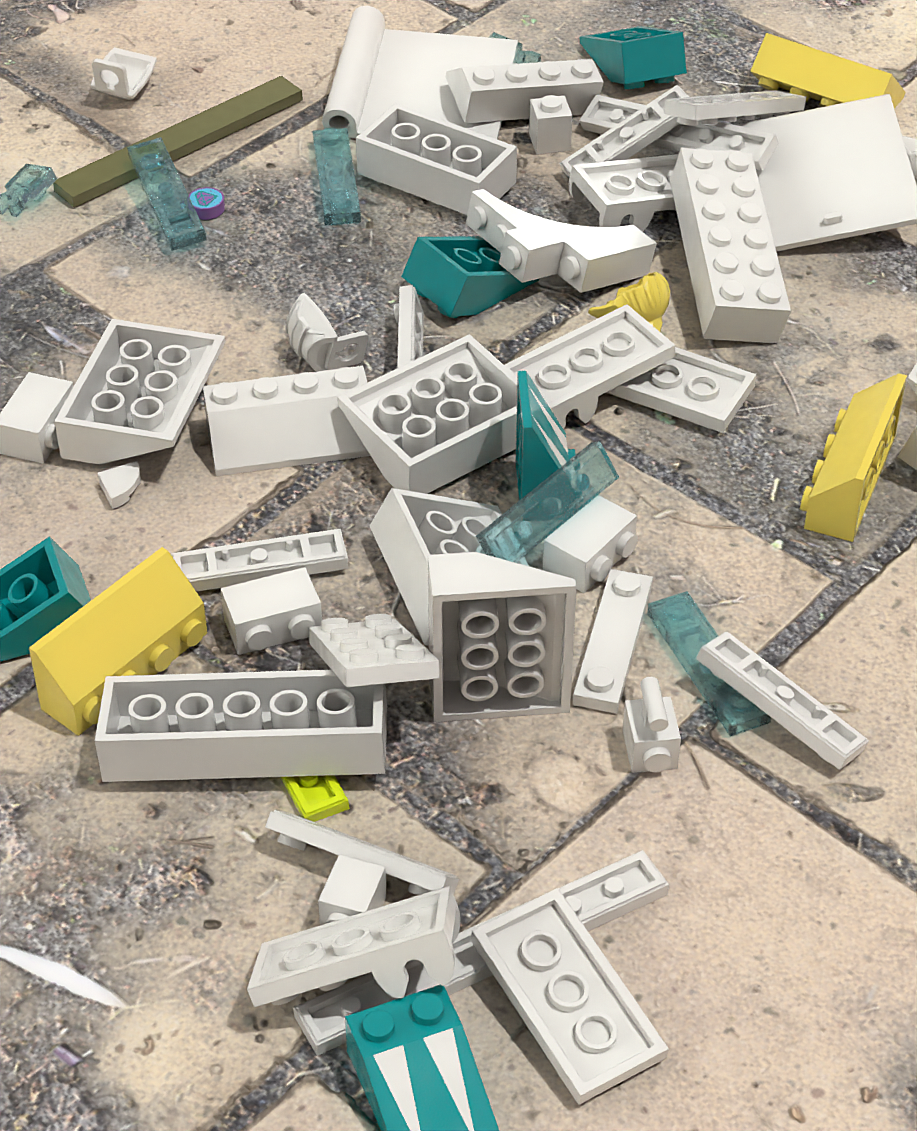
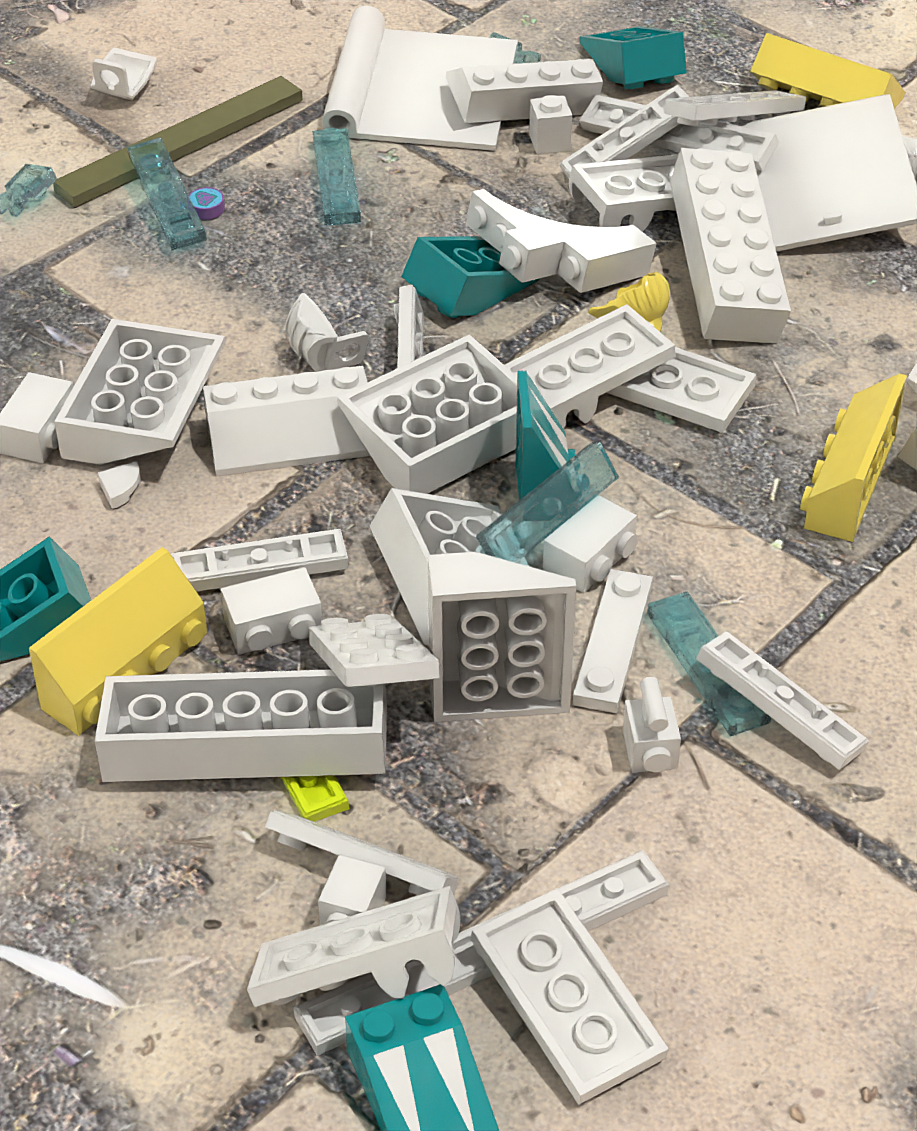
white brick [356,103,517,215] -> none

